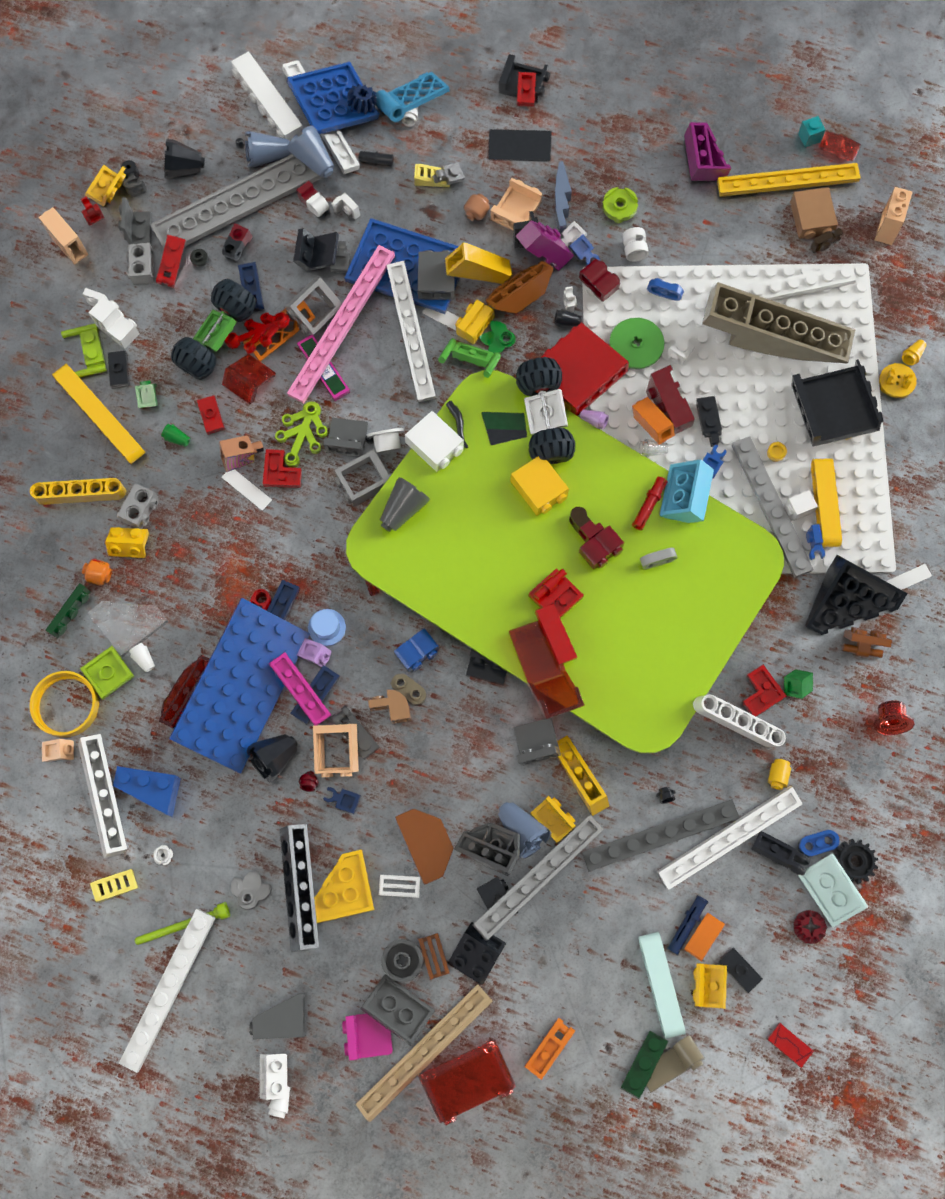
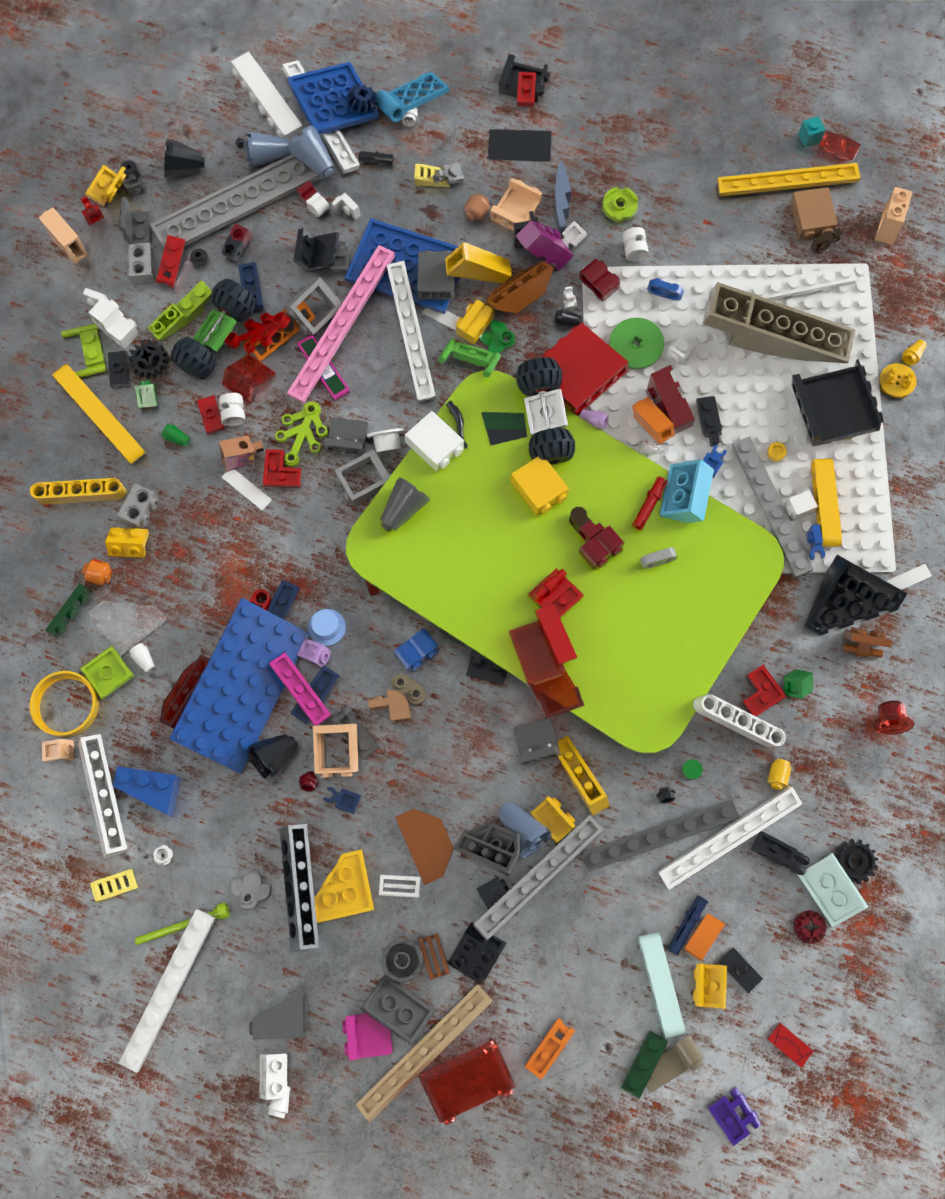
blue plate [568,234,600,265] -> none
magenta wedge [684,122,731,181] -> none
blue plate [798,830,840,857] -> none
none -> black gear [128,340,169,380]
none -> lime slope [147,280,212,341]
none -> white wheel [219,393,246,427]
none -> green tile [682,759,703,780]
none -> dark purple plate [707,1087,762,1146]

